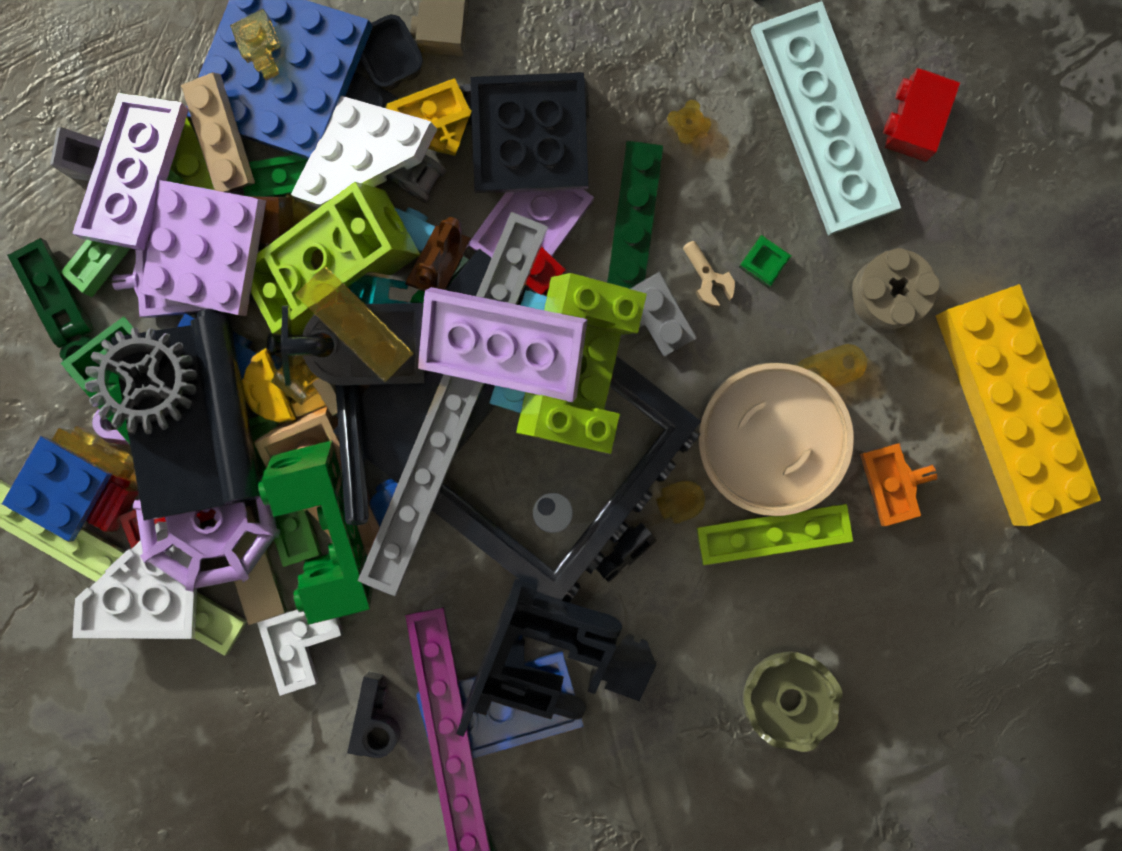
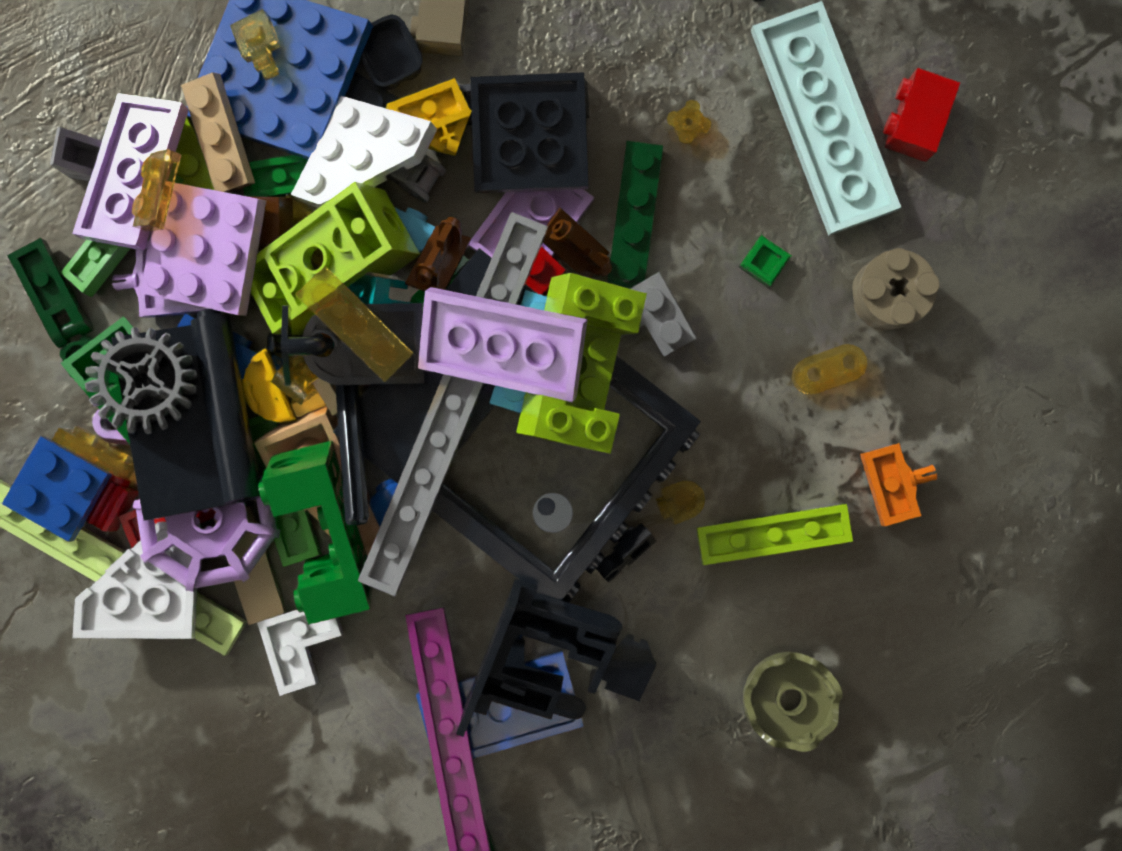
black plate [347,672,401,758] -> none
tan bar [683,241,735,308] -> none
tan piece [699,362,854,516] -> none
yellow brick [935,284,1101,526] -> none
none -> clear yellow plate [132,149,181,231]
none -> reddish brown hinge [543,208,612,278]

